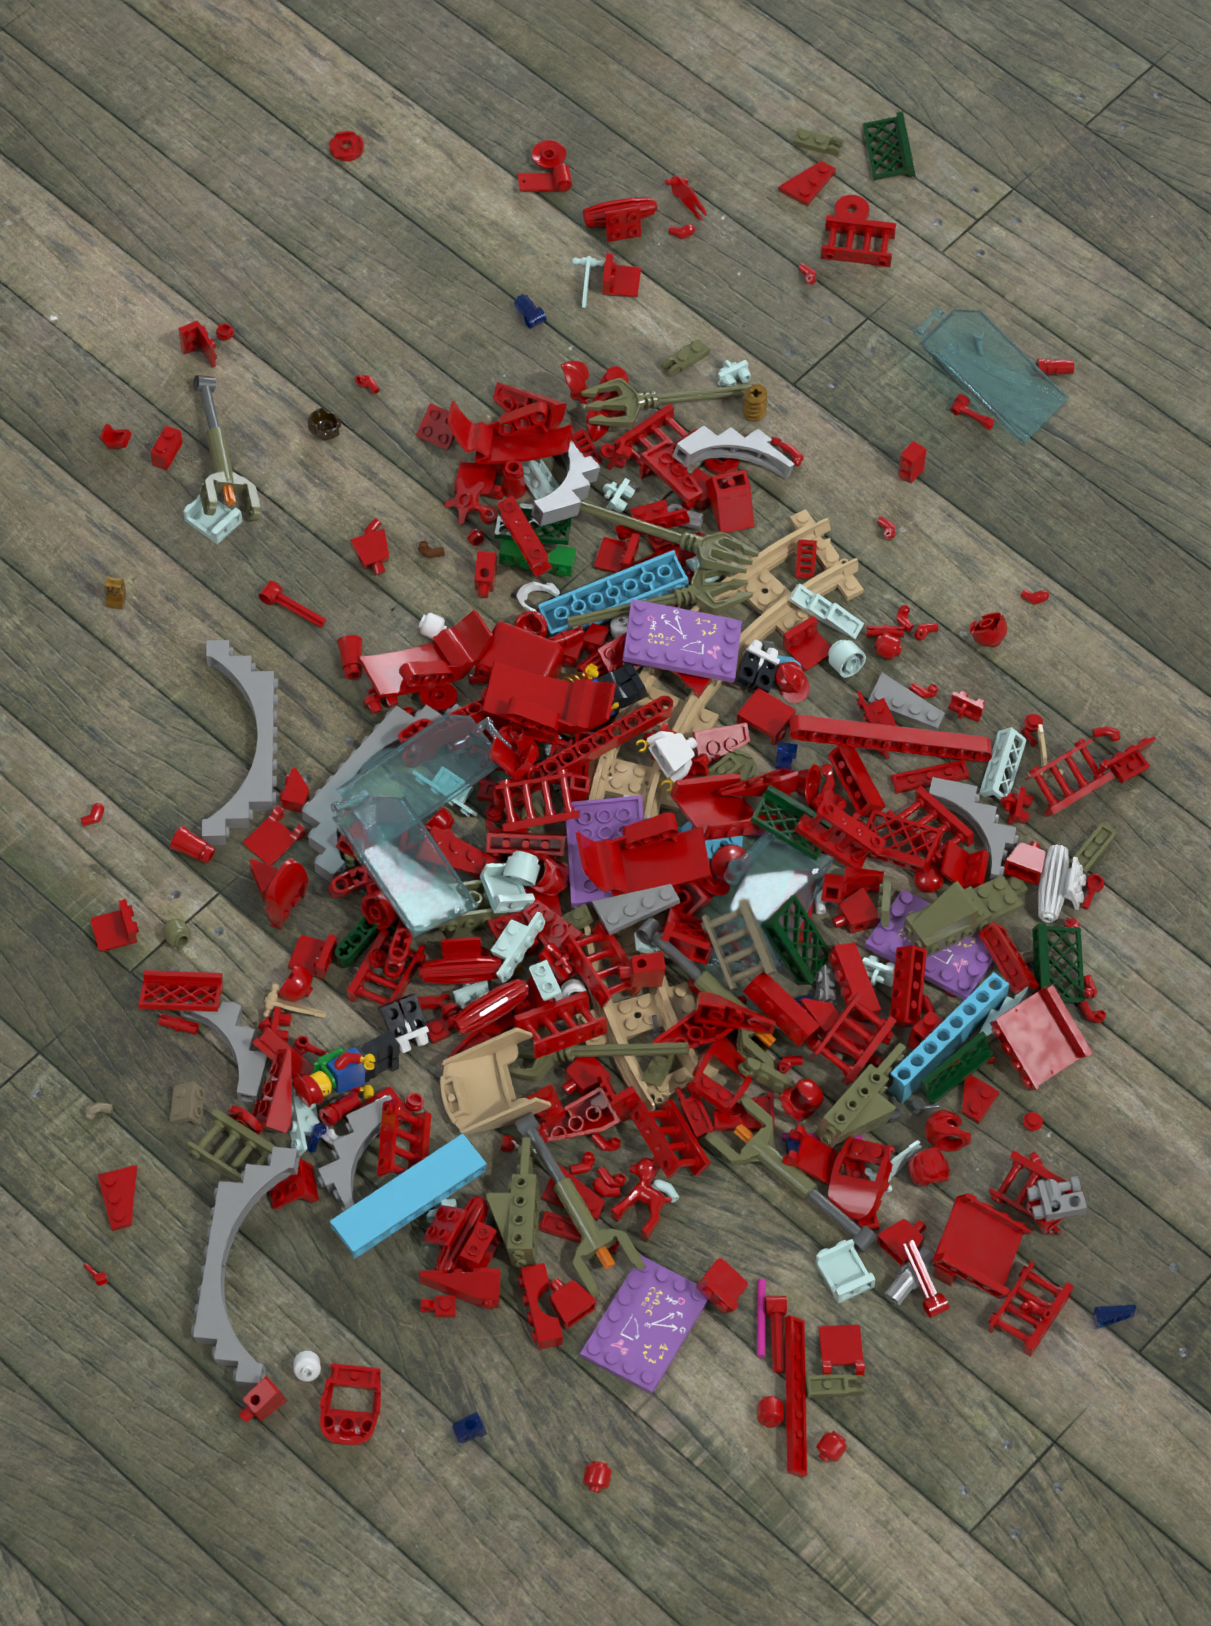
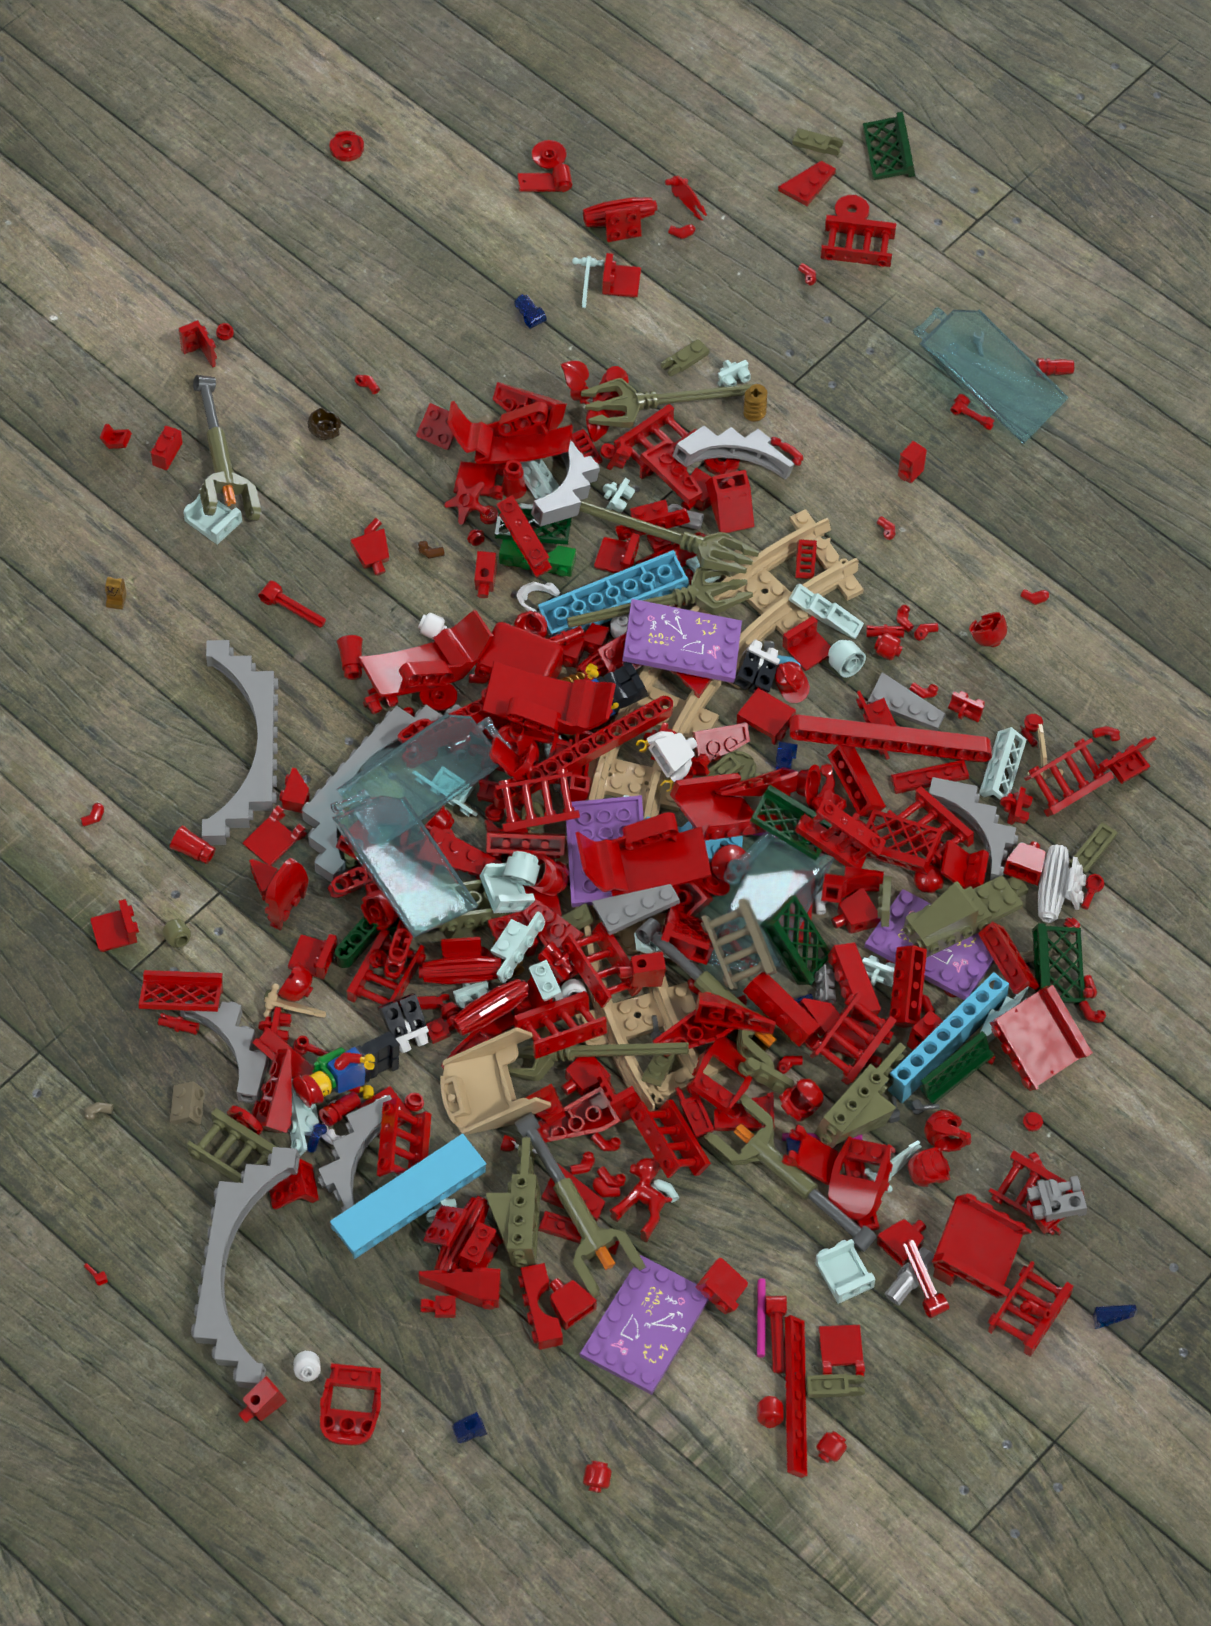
red wing [98,1165,138,1231] -> none
red wing [961,1075,1000,1125] -> none

